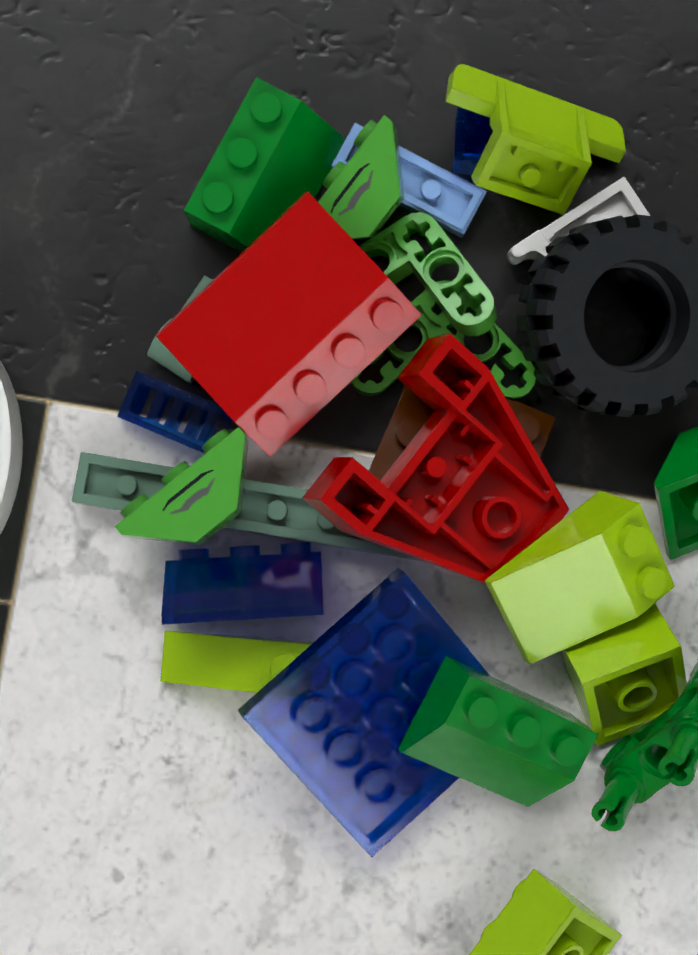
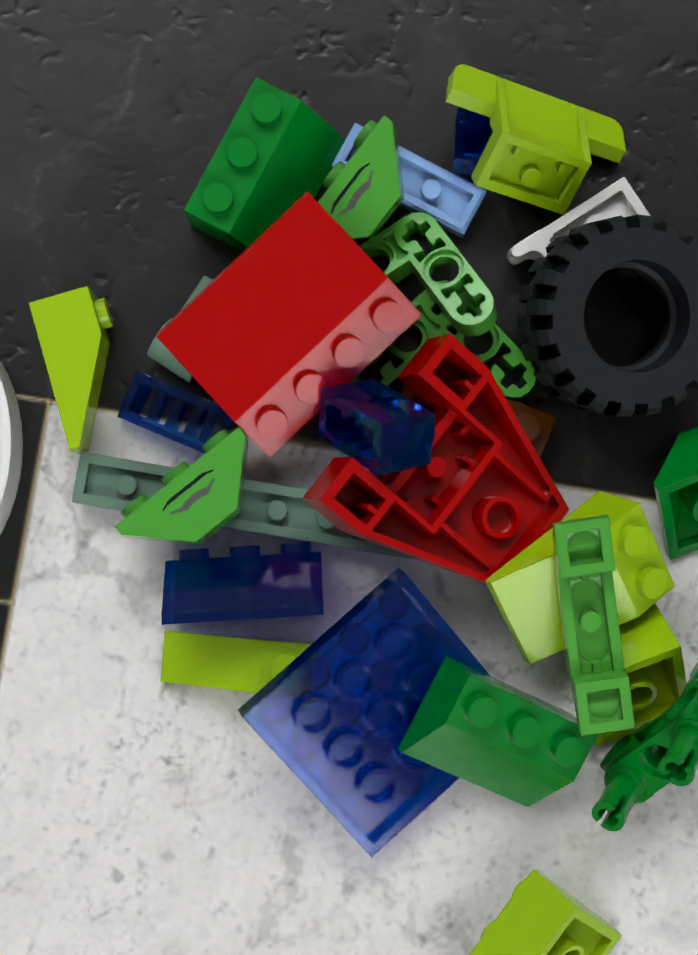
none -> lime slope [29,286,114,454]
none -> clear blue brick [318,378,435,476]
none -> bright green slope [552,515,635,736]

